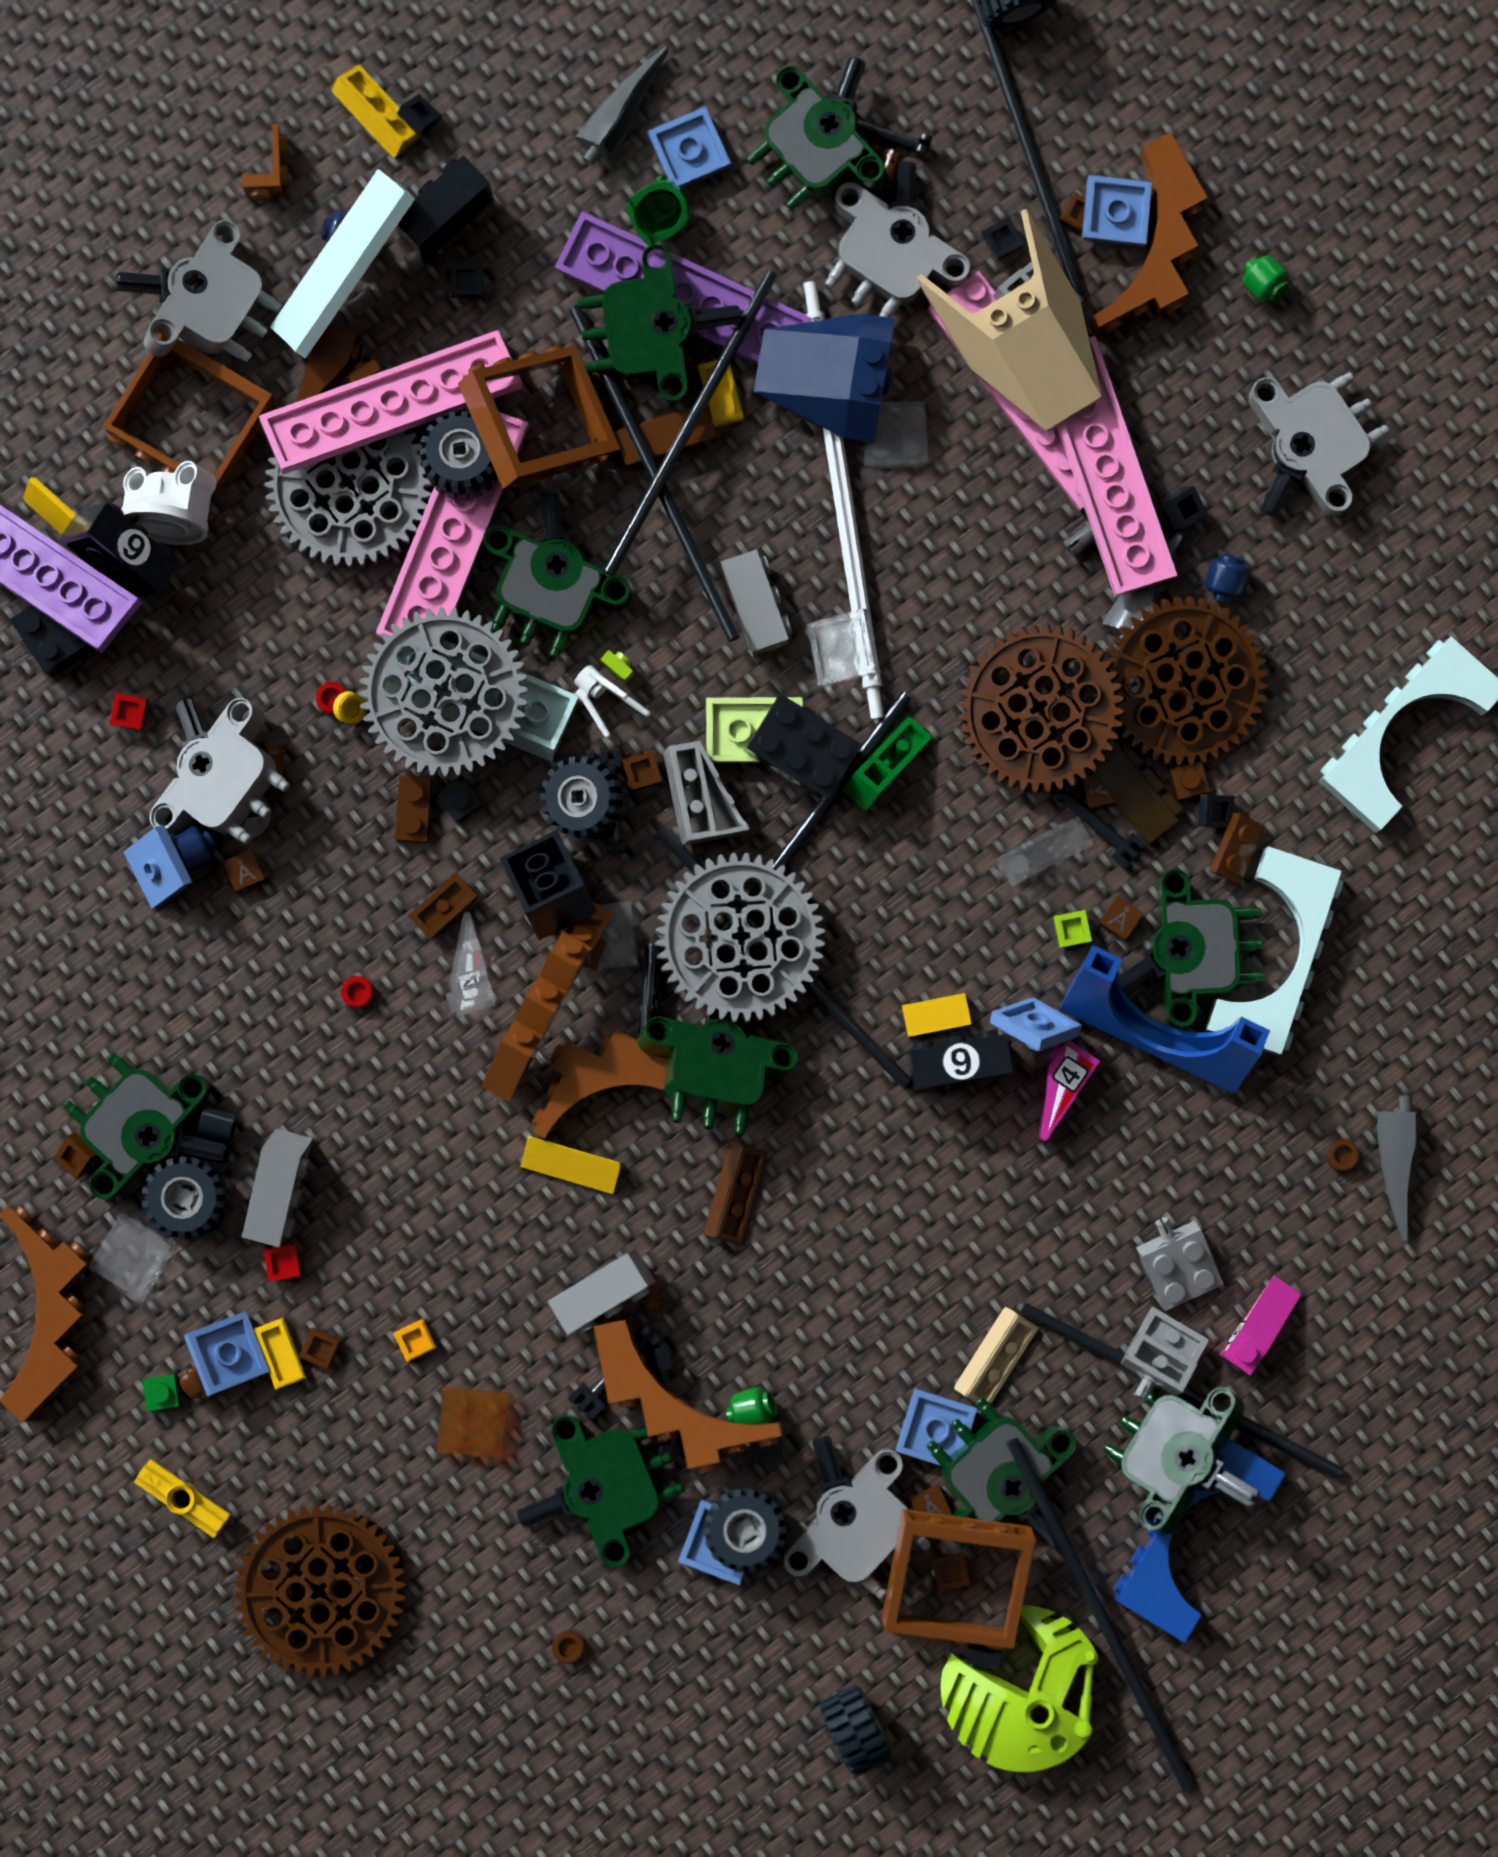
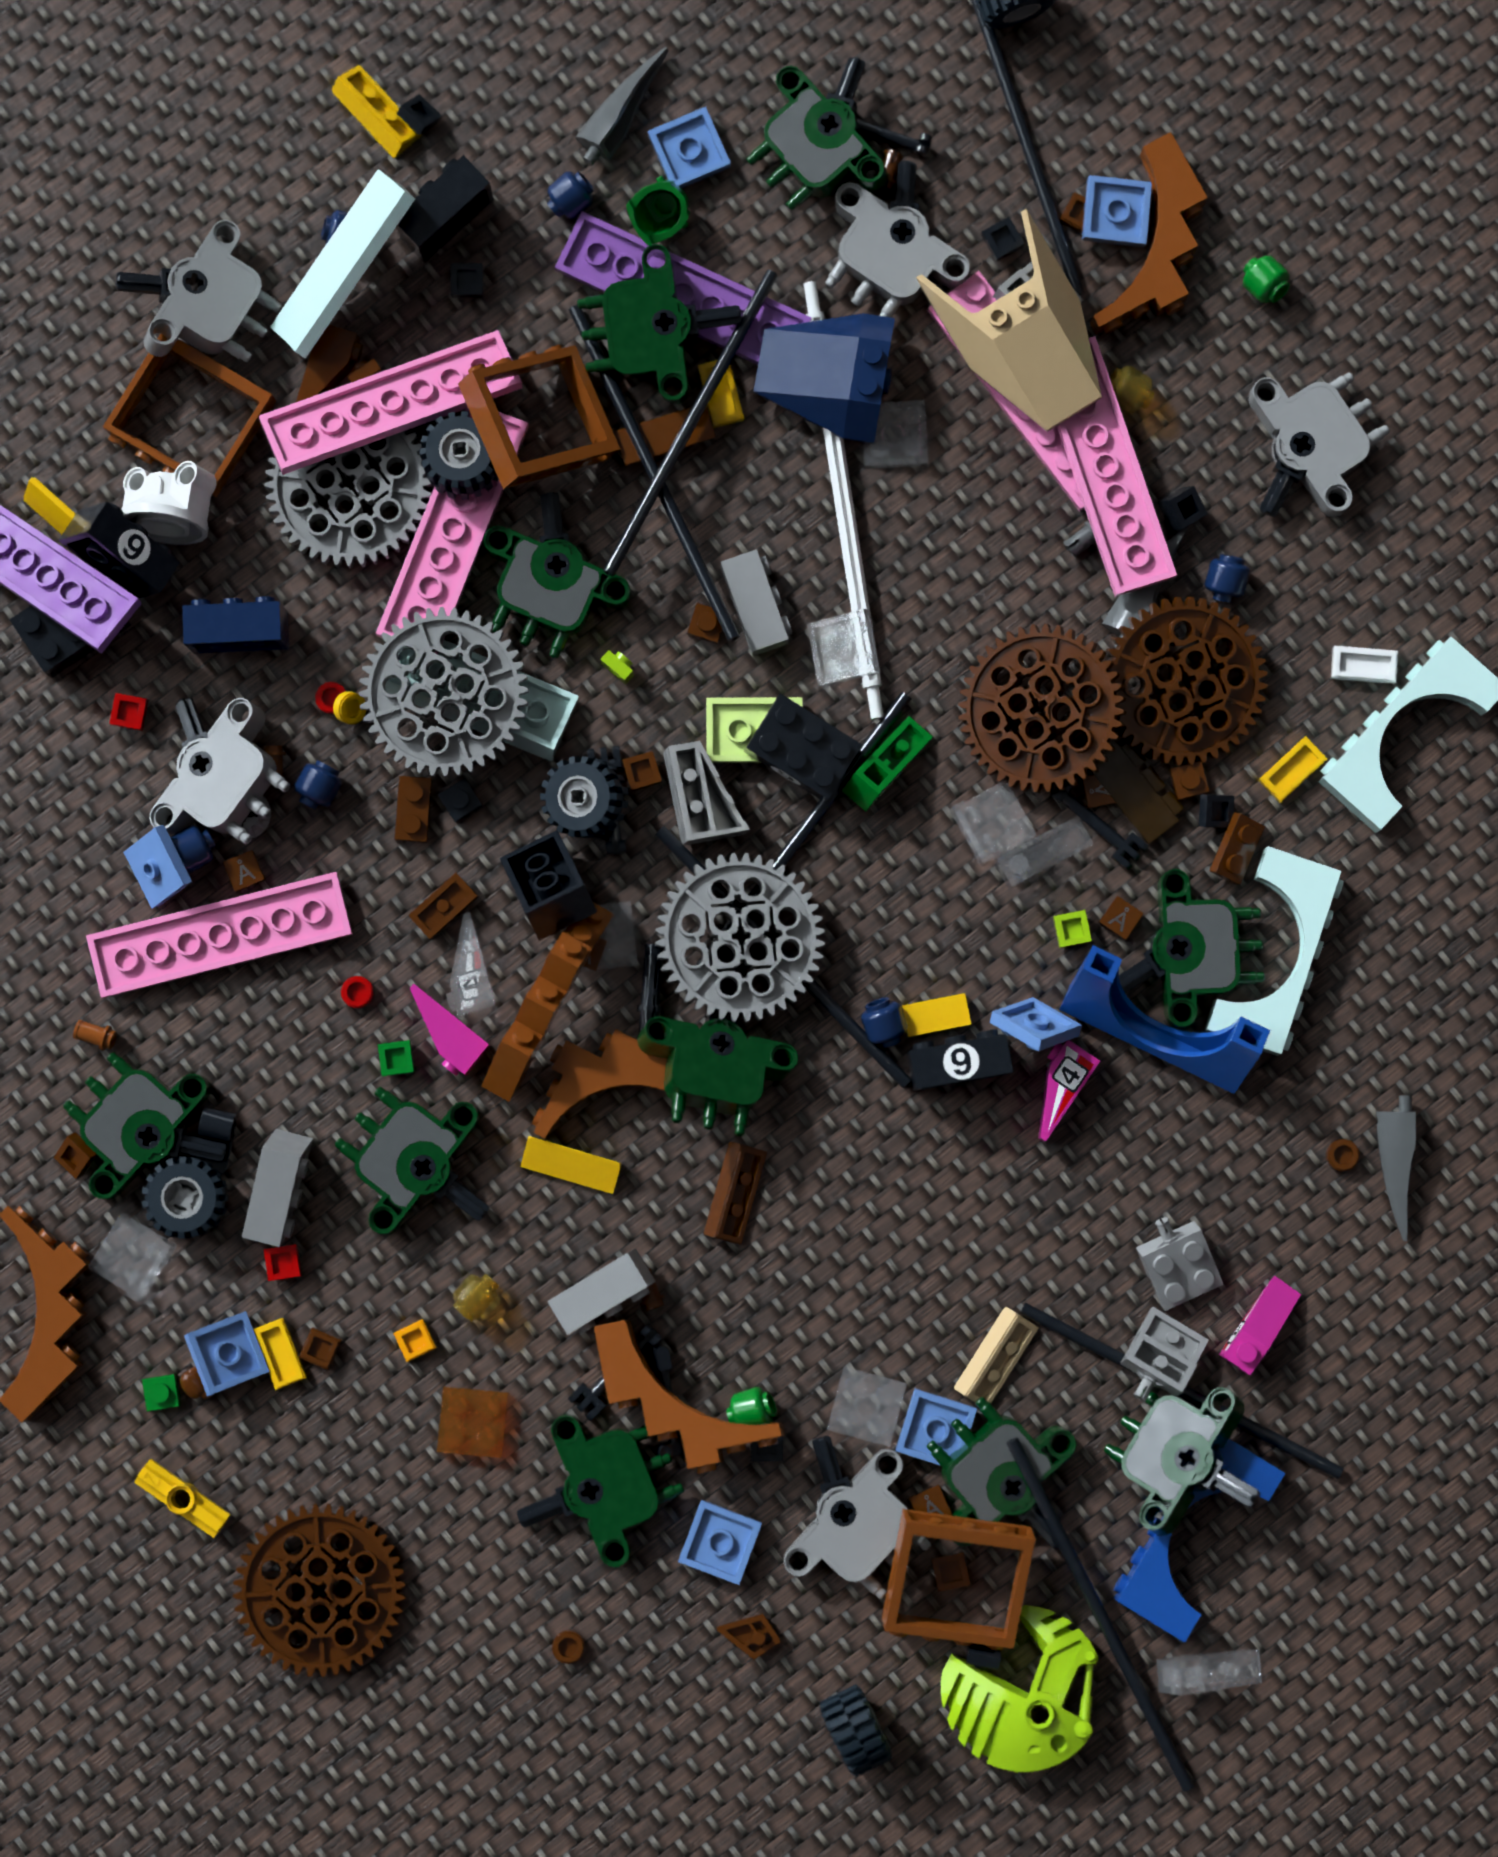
dark orange bracket [242,124,289,200] -> none
white plant [574,665,650,738] -> none
black wheel [704,1488,786,1572] -> none
none -> dark orange pin [73,1019,117,1051]
none -> bright pink plate [86,872,353,999]
none -> dark blue brick [182,596,289,654]
none -> dark blue head [294,760,342,810]
none -> piece [335,1087,490,1234]
none -> green plate [378,1040,415,1077]
none -> dark pink slope [410,984,491,1076]
none -> clear yellow head [452,1274,501,1323]
none -> dark blue head [547,171,595,219]
none -> reddish brown plate [687,603,722,644]
none -> reddish brown piece [716,1613,781,1660]
none -> clear plate [827,1366,907,1447]
none -> dark blue head [861,997,908,1048]
none -> clear bracket [950,781,1036,866]
none -> clear yellow head [1110,366,1155,413]
none -> clear slope [1156,1649,1262,1696]
none -> yellow tile [1258,736,1327,803]
none -> white tile [1331,646,1398,684]

